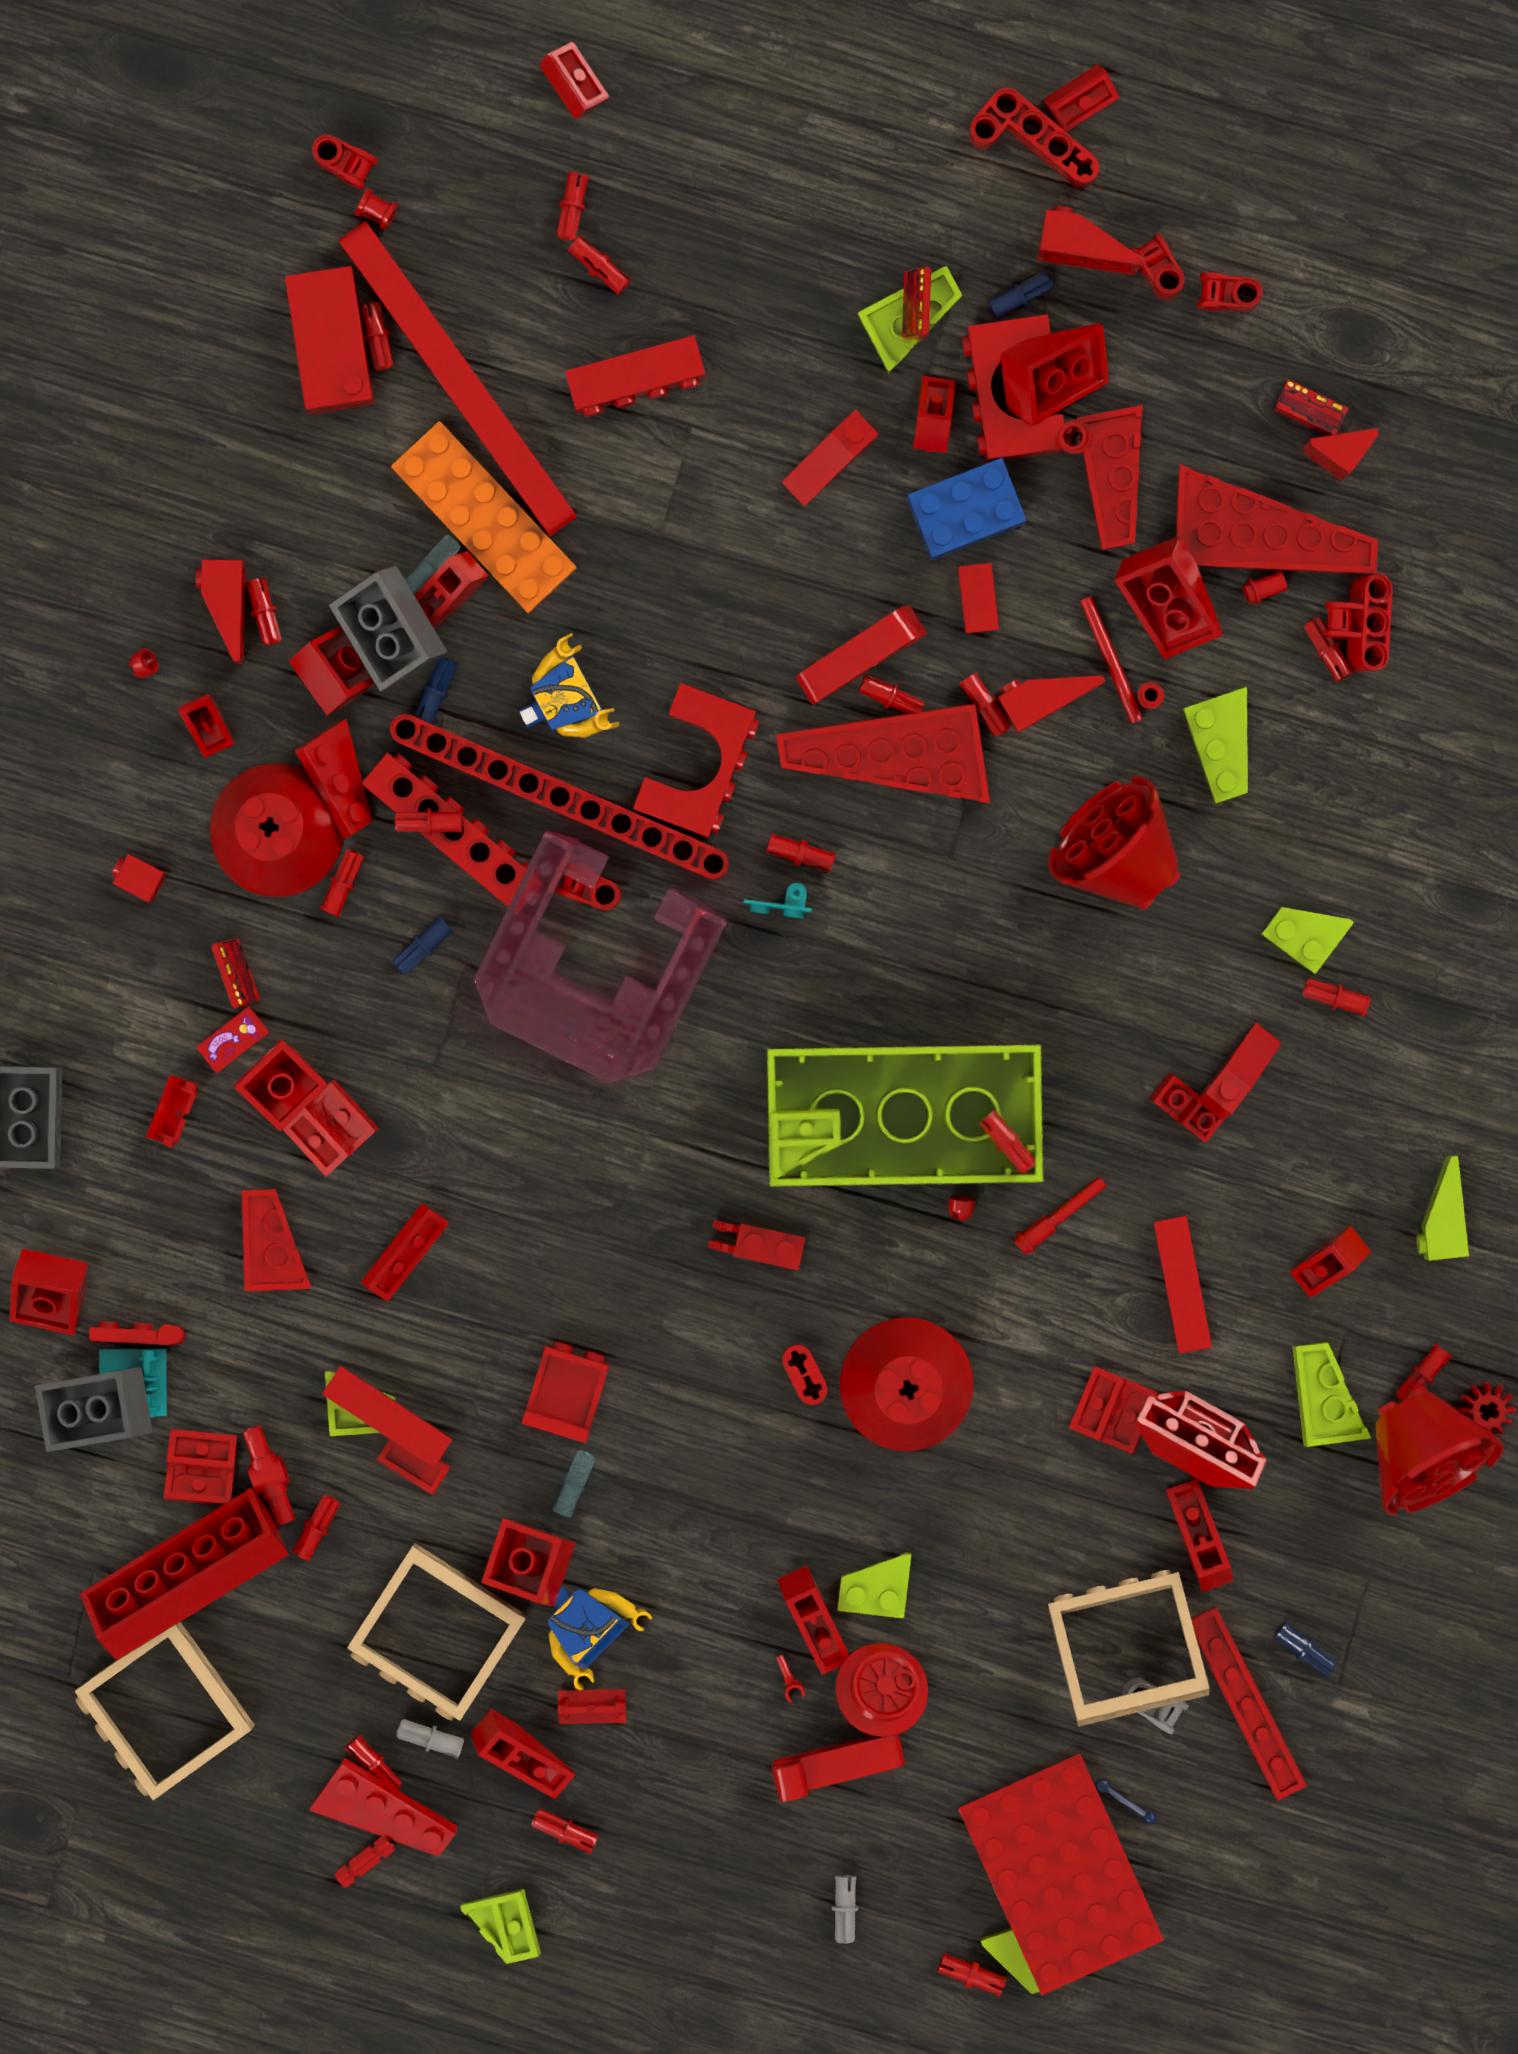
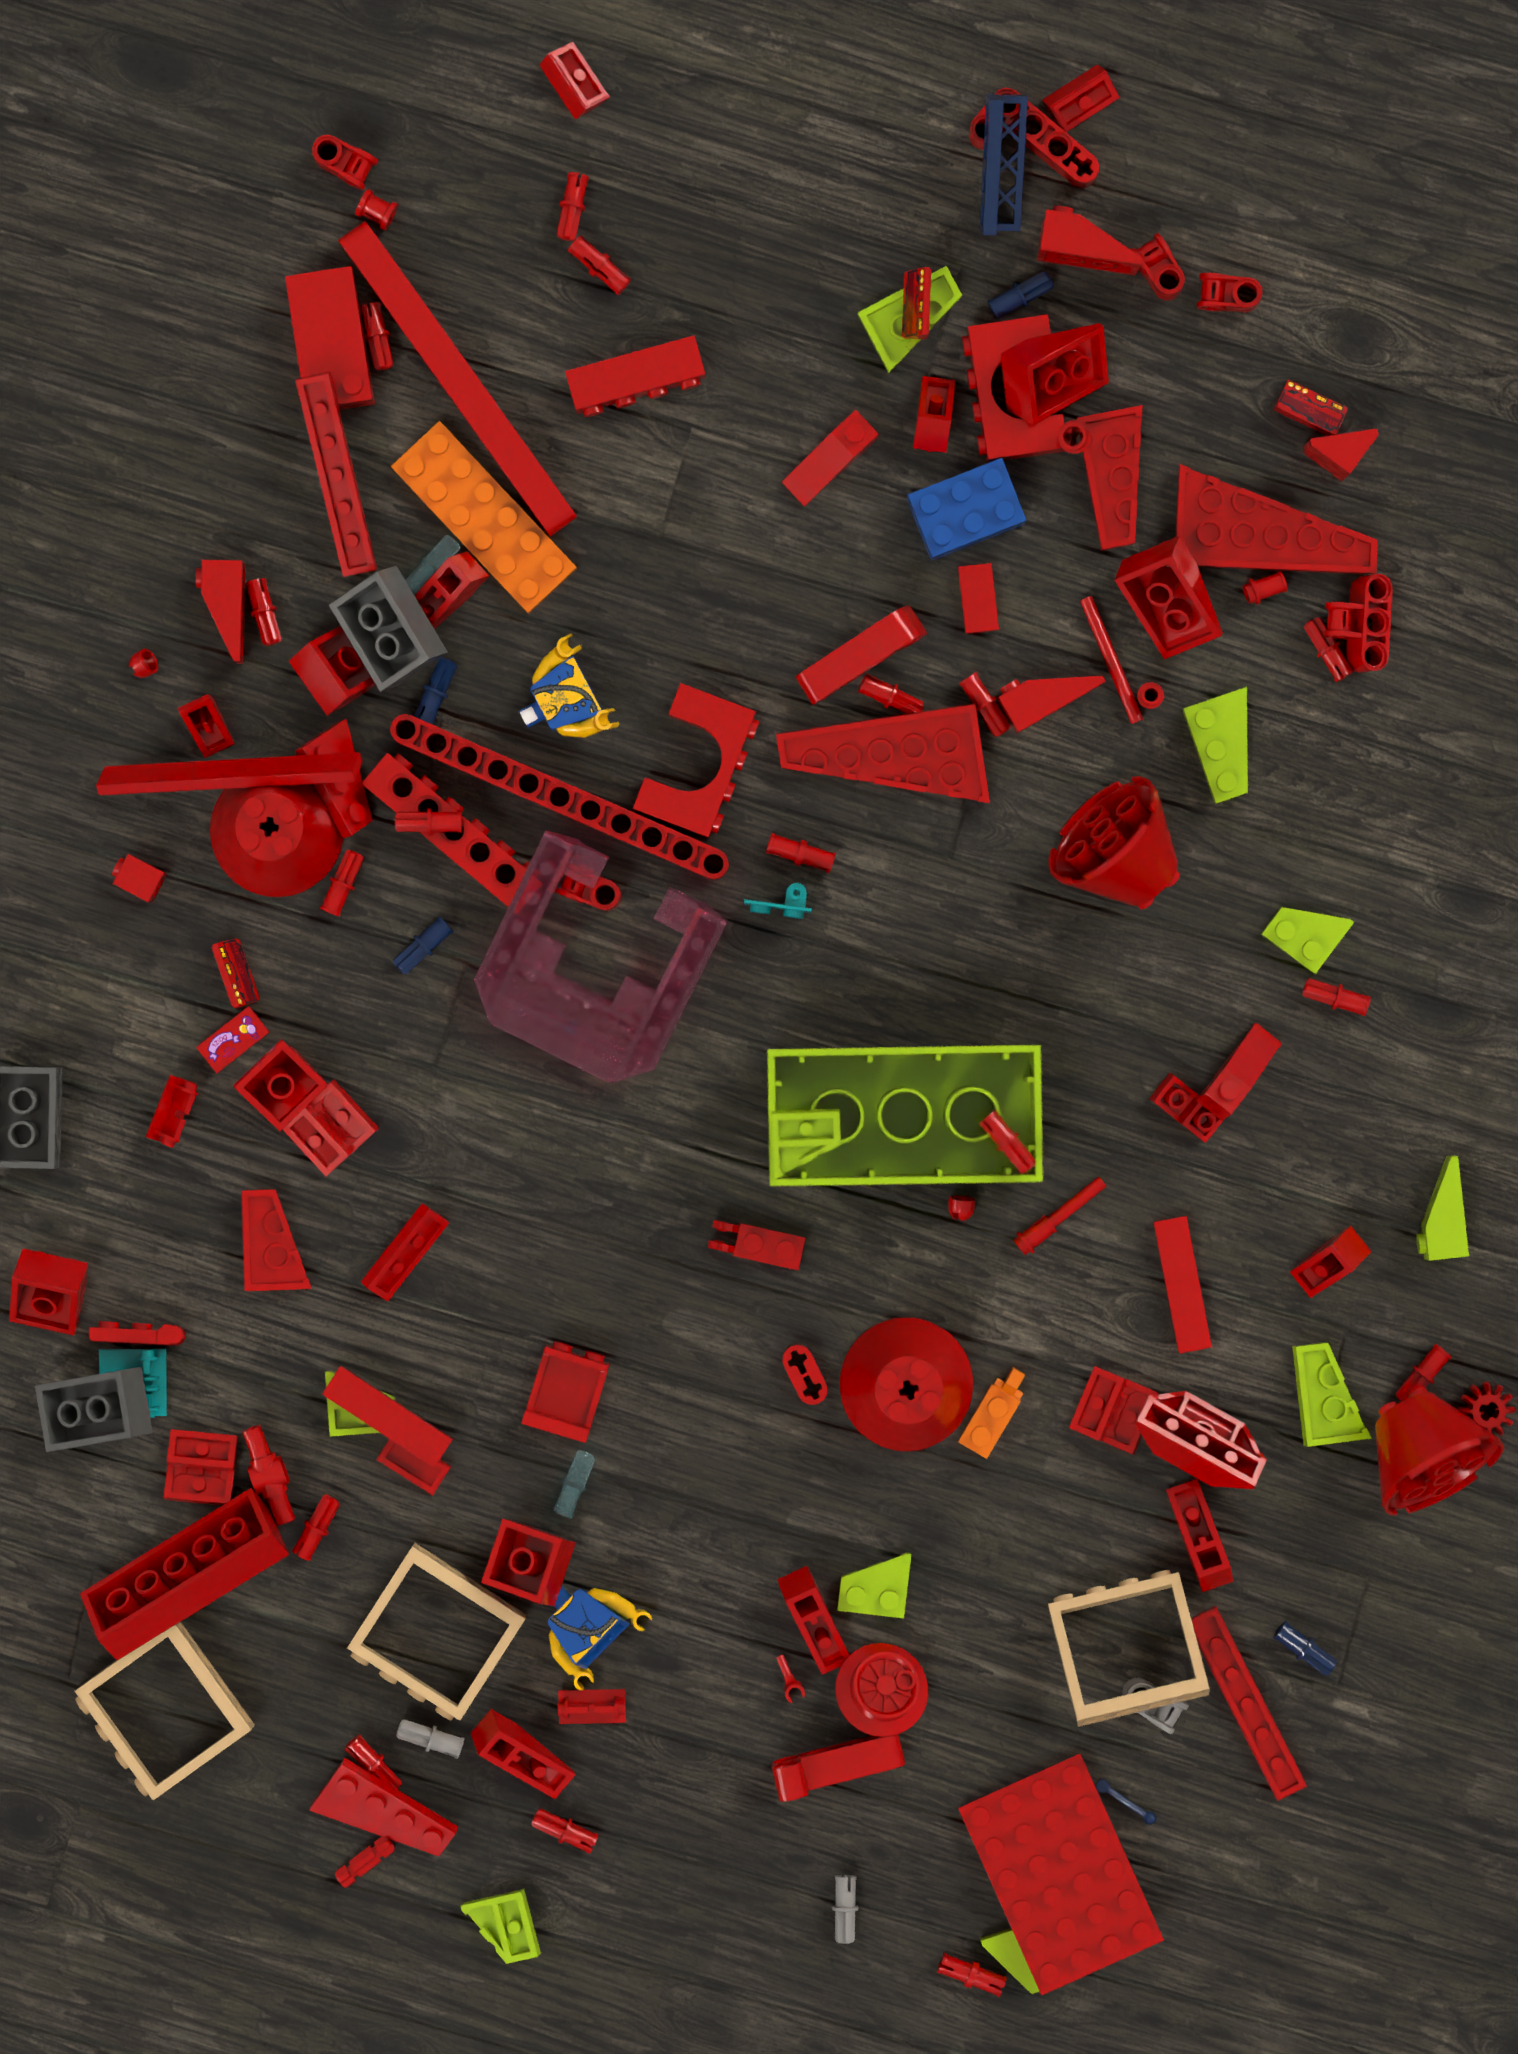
none -> red tile [96,752,362,795]
none -> red plate [295,372,377,577]
none -> orange hinge [958,1367,1025,1459]
none -> dark blue fence [979,94,1028,235]

